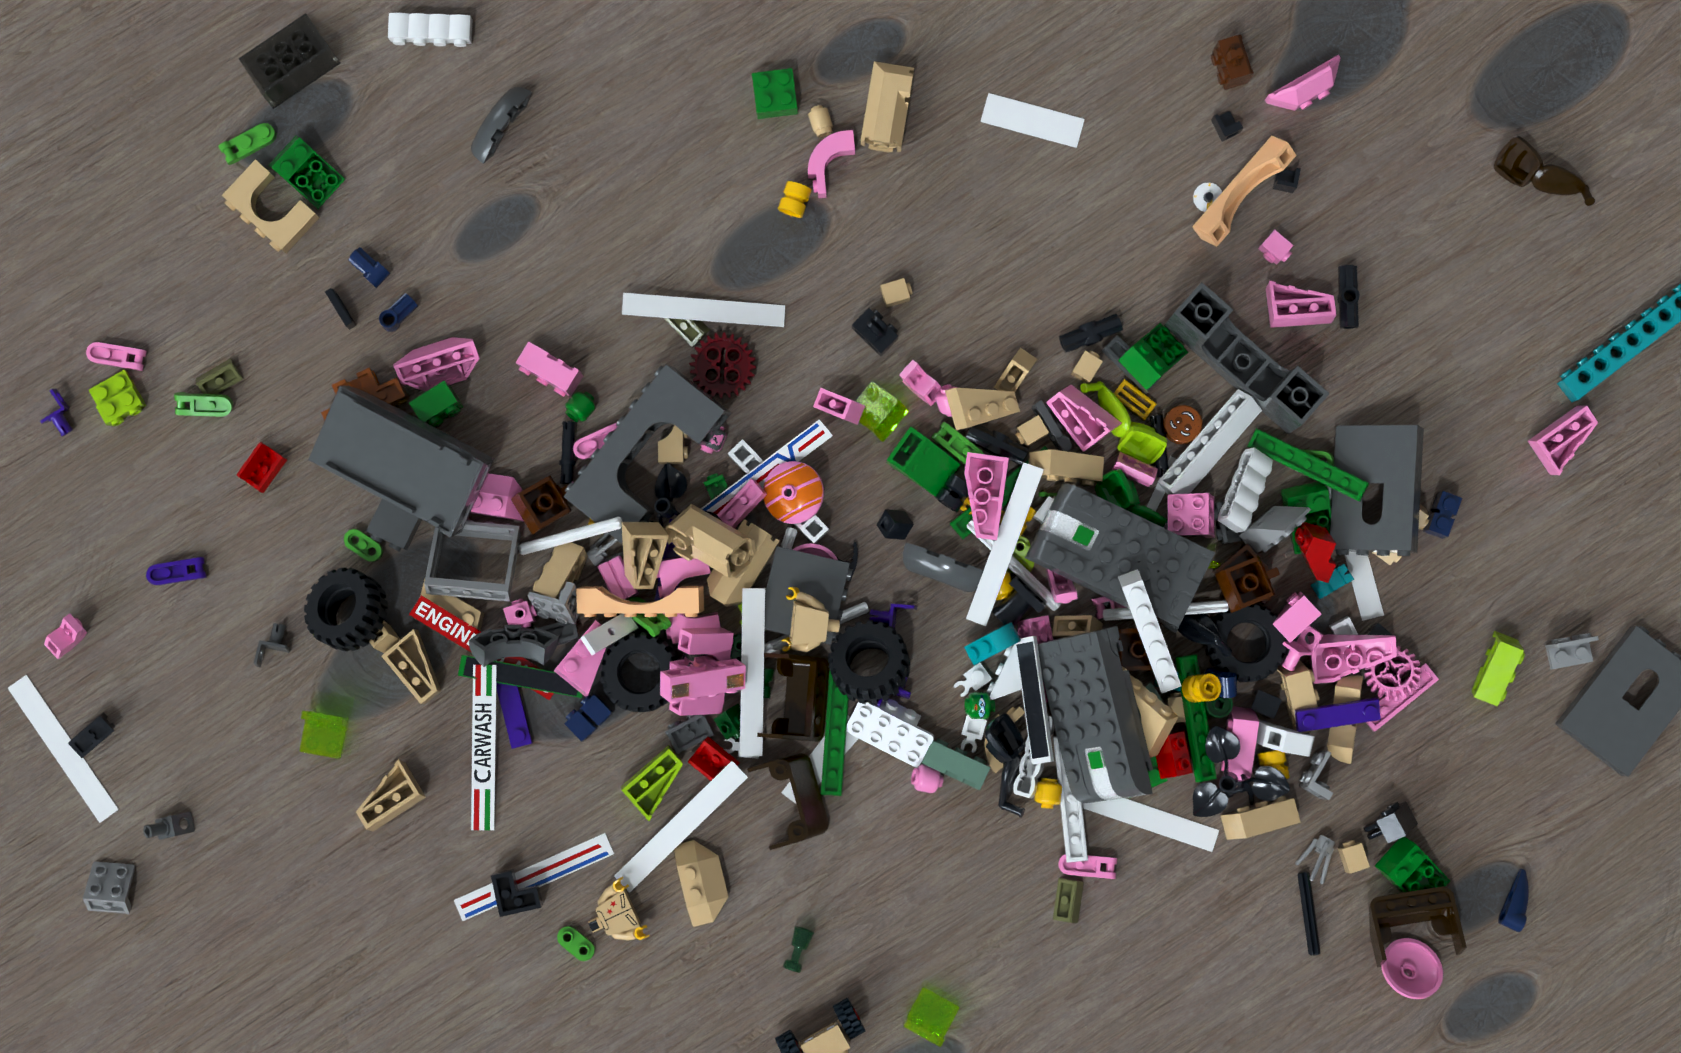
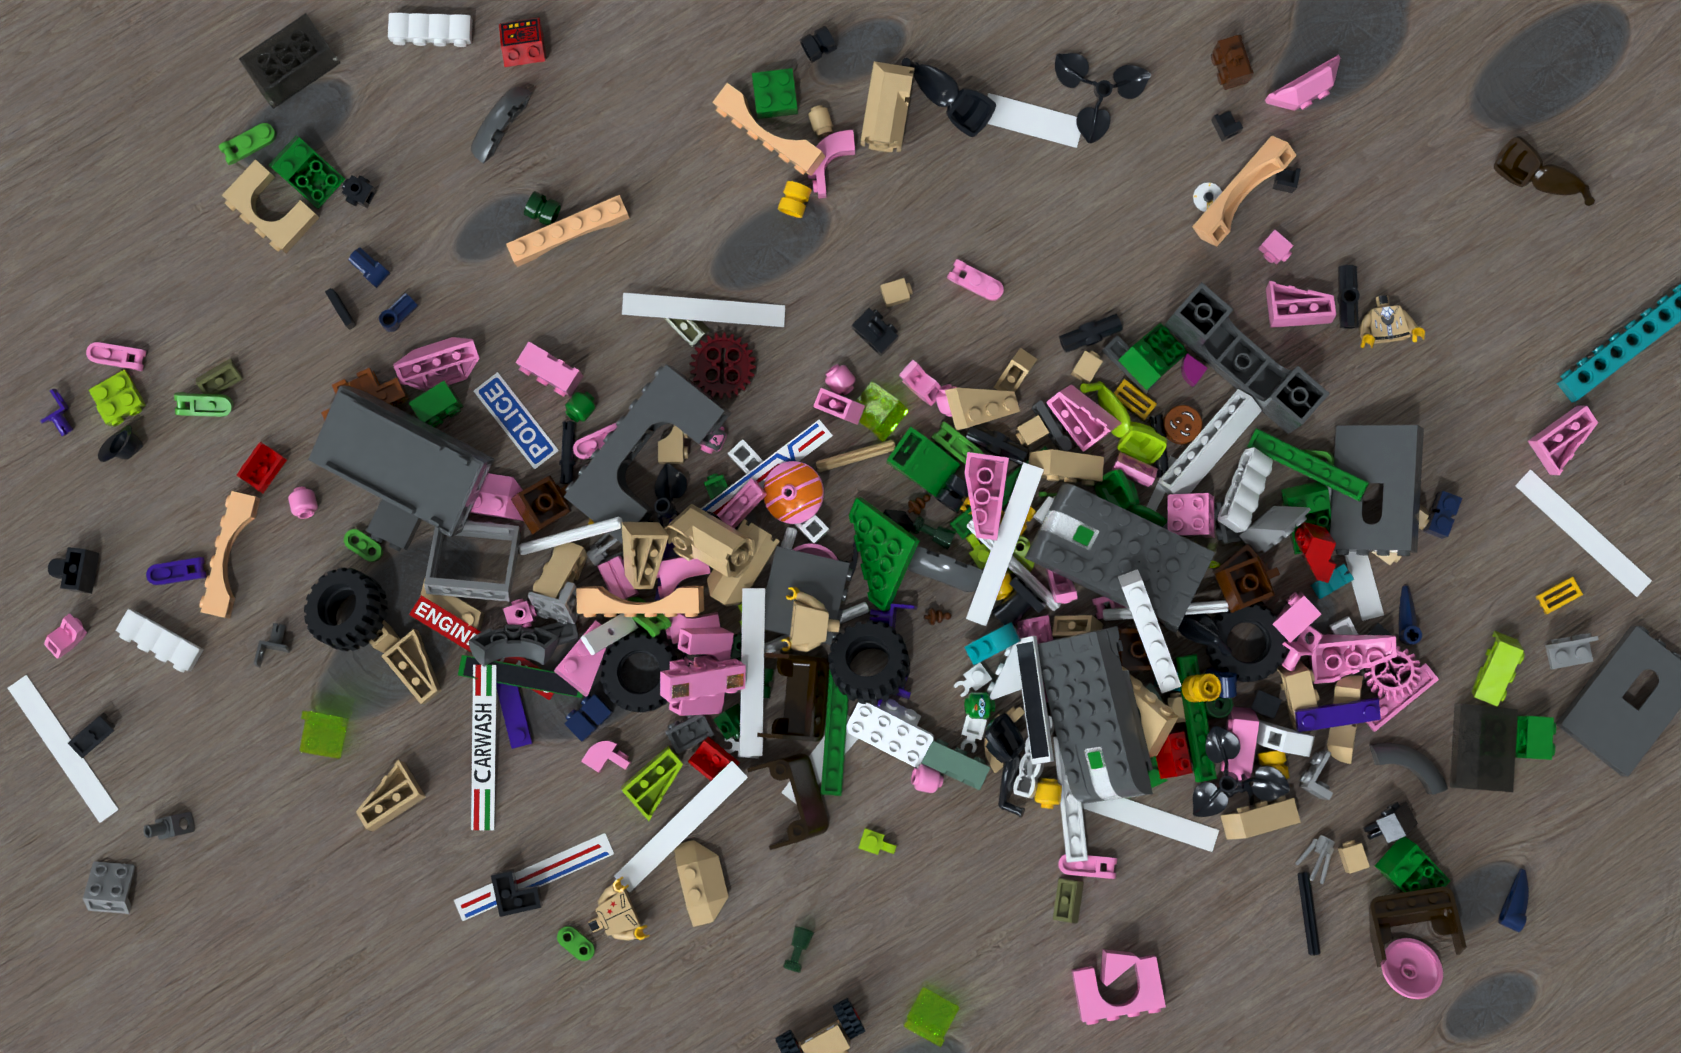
none -> black brick [48,547,99,594]
none -> black piece [98,425,143,462]
none -> white brick [115,609,204,673]
none -> light nougat arch [200,491,261,619]
none -> bright pink head [288,486,318,519]
none -> black brick [342,175,377,208]
none -> sticker [474,372,559,469]
none -> red piece [499,17,547,67]
none -> light nougat arch [506,195,630,267]
none -> dark green wheel [524,191,562,226]
none -> bright pink brick [581,741,632,773]
none -> light nougat arch [712,83,826,176]
none -> black wheel [799,26,837,63]
none -> tan axle [816,440,896,472]
none -> bright pink head [825,364,855,395]
none -> green plate [849,497,920,612]
none -> lime plate [858,828,897,855]
none -> black piece [901,58,996,137]
none -> reddish brown hair [907,494,931,515]
none -> clear green piece [911,515,956,550]
none -> reddish brown hair [924,608,952,625]
none -> bright pink plate [947,259,1004,301]
none -> lime plate [966,533,991,570]
none -> black plant [1055,53,1151,144]
none -> bright pink arch [1071,955,1166,1025]
none -> bright pink slope [1100,949,1140,986]
none -> magenta brick [1181,354,1207,387]
none -> tan torso [1359,295,1425,348]
none -> dark grey brick [1369,742,1448,795]
none -> dark blue piece [1399,586,1422,645]
none -> clear smoke slope [1450,704,1518,792]
none -> white sticker [1515,470,1652,597]
none -> green brick [1515,716,1556,760]
none -> yellow tile [1535,577,1583,615]

